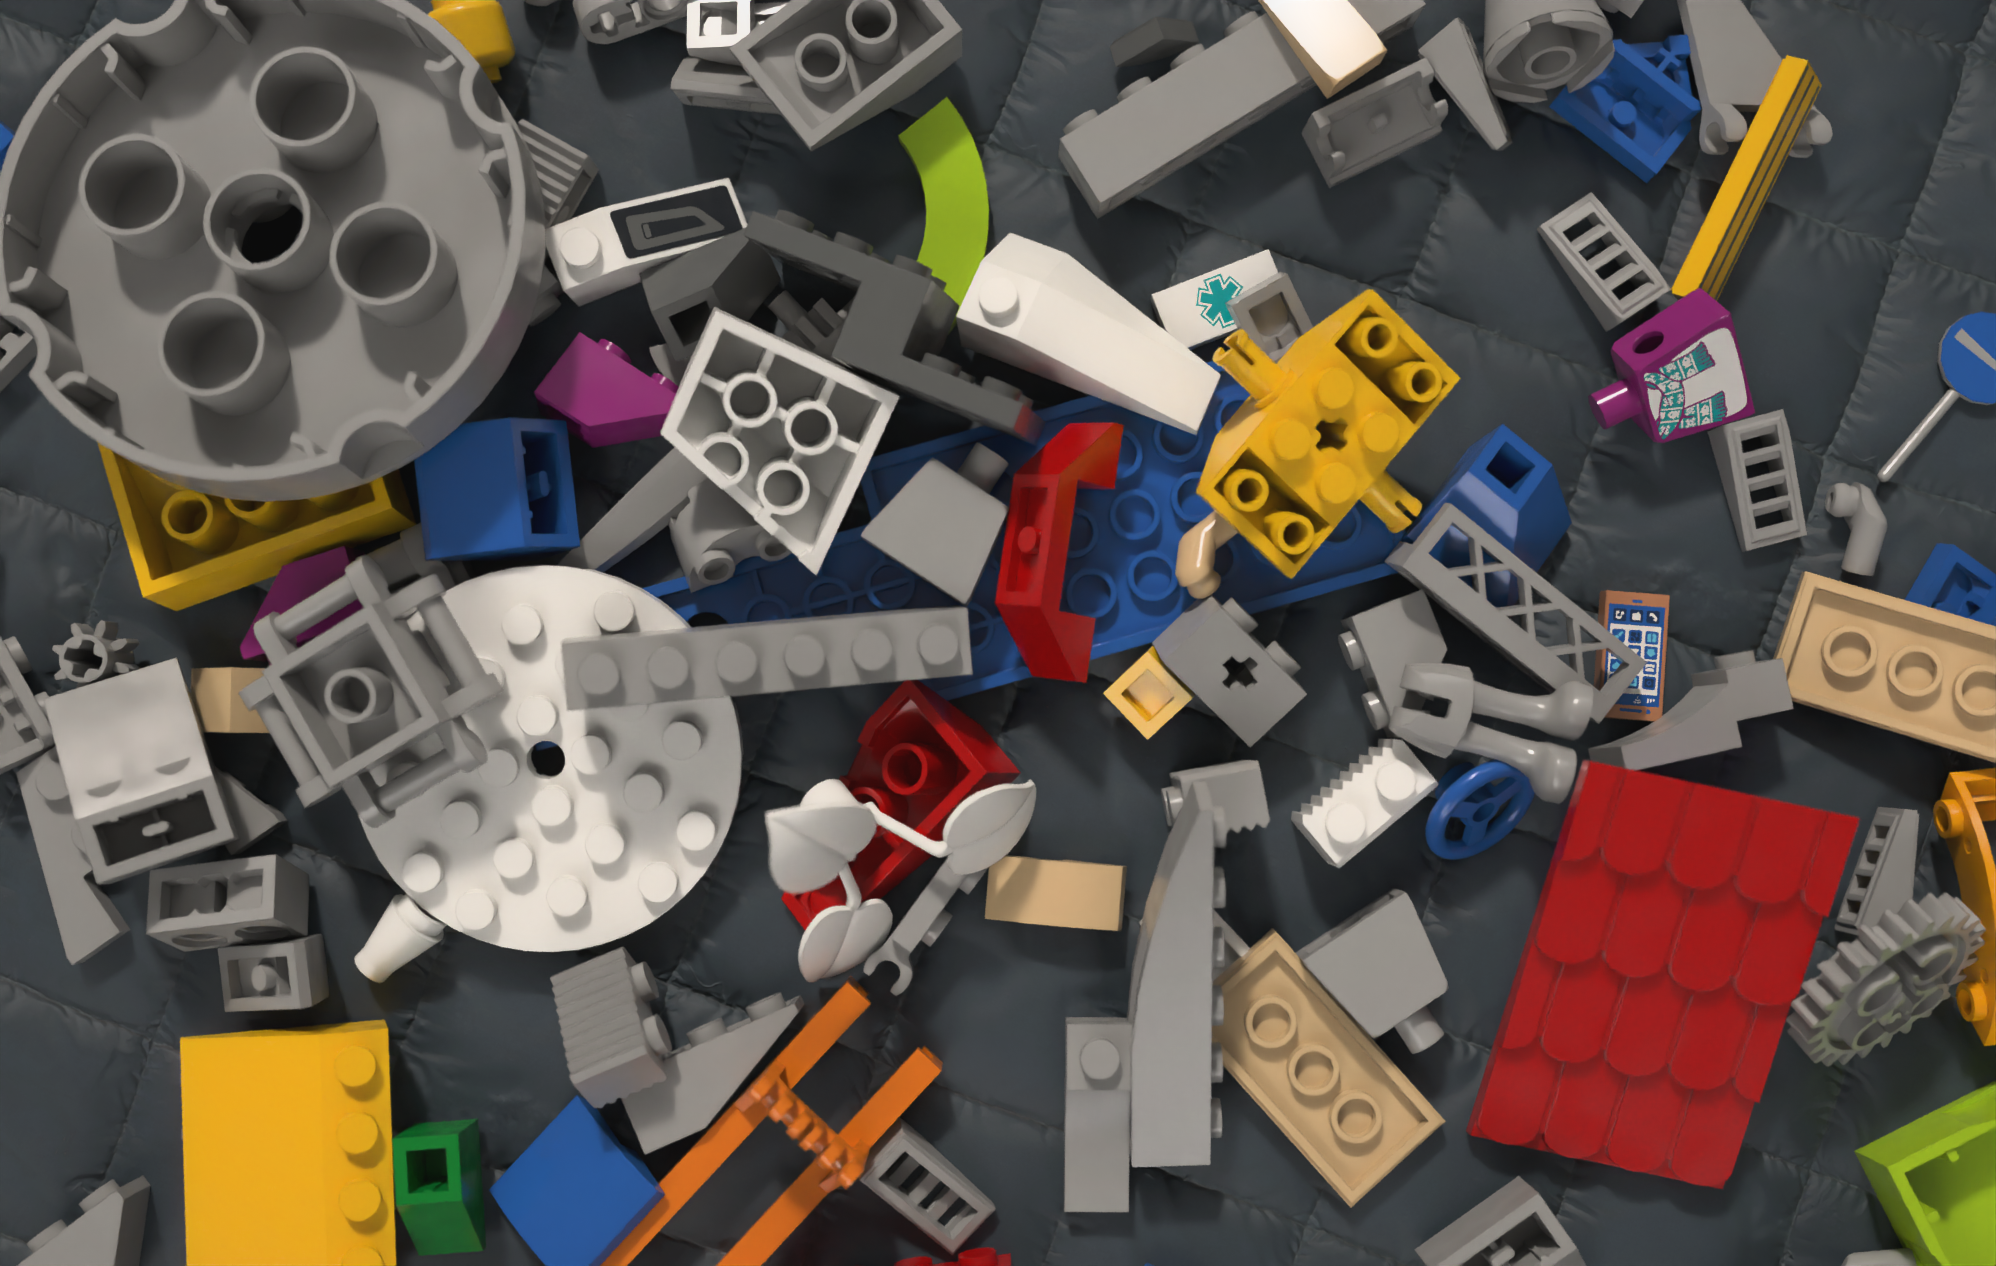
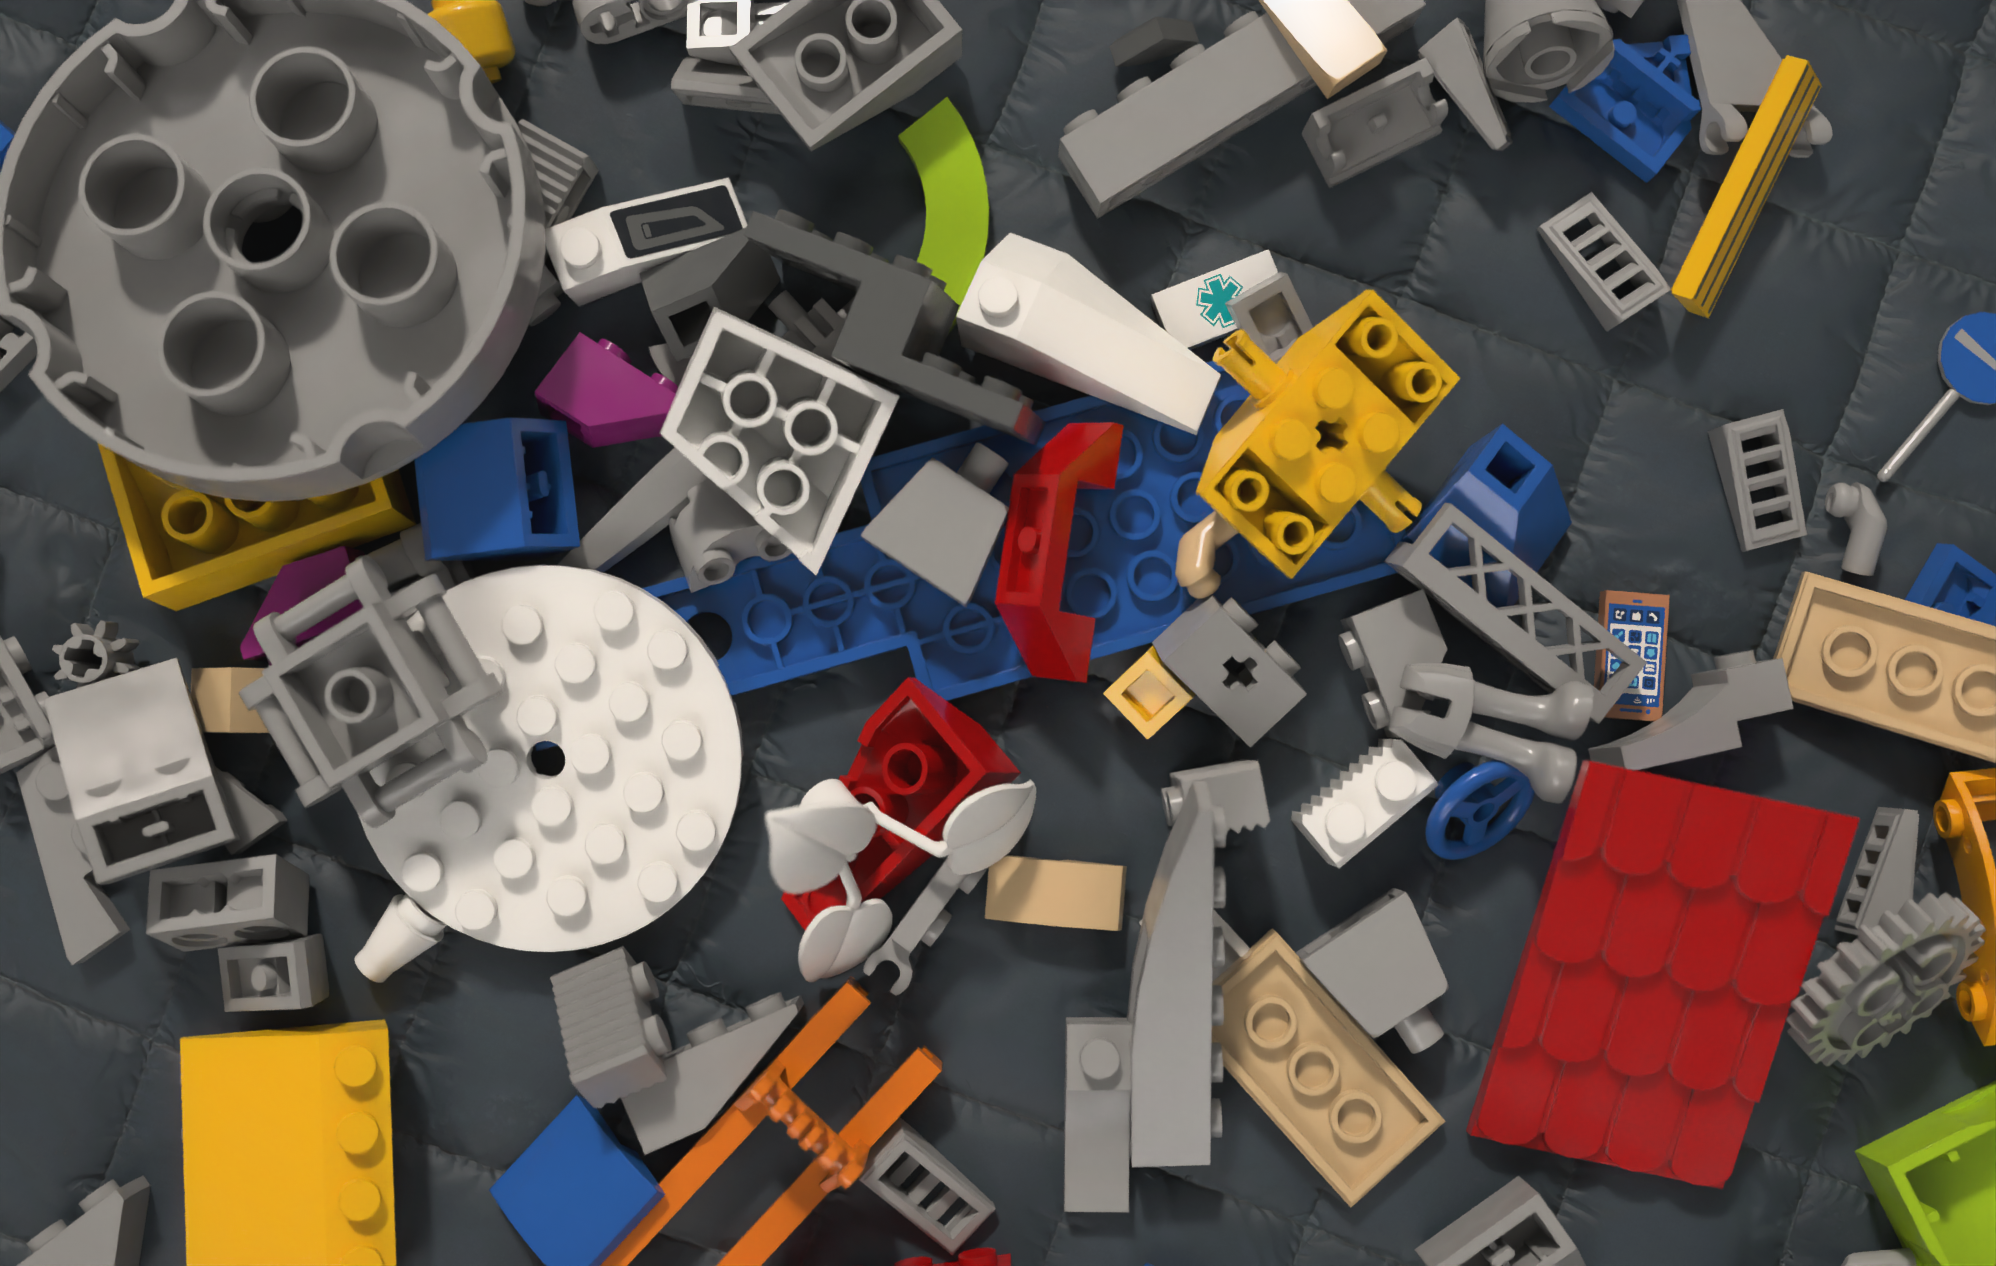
green slope [392,1119,486,1256] -> none
light grey brick [561,605,973,711] -> none
magenta torso [1588,288,1755,443] -> none

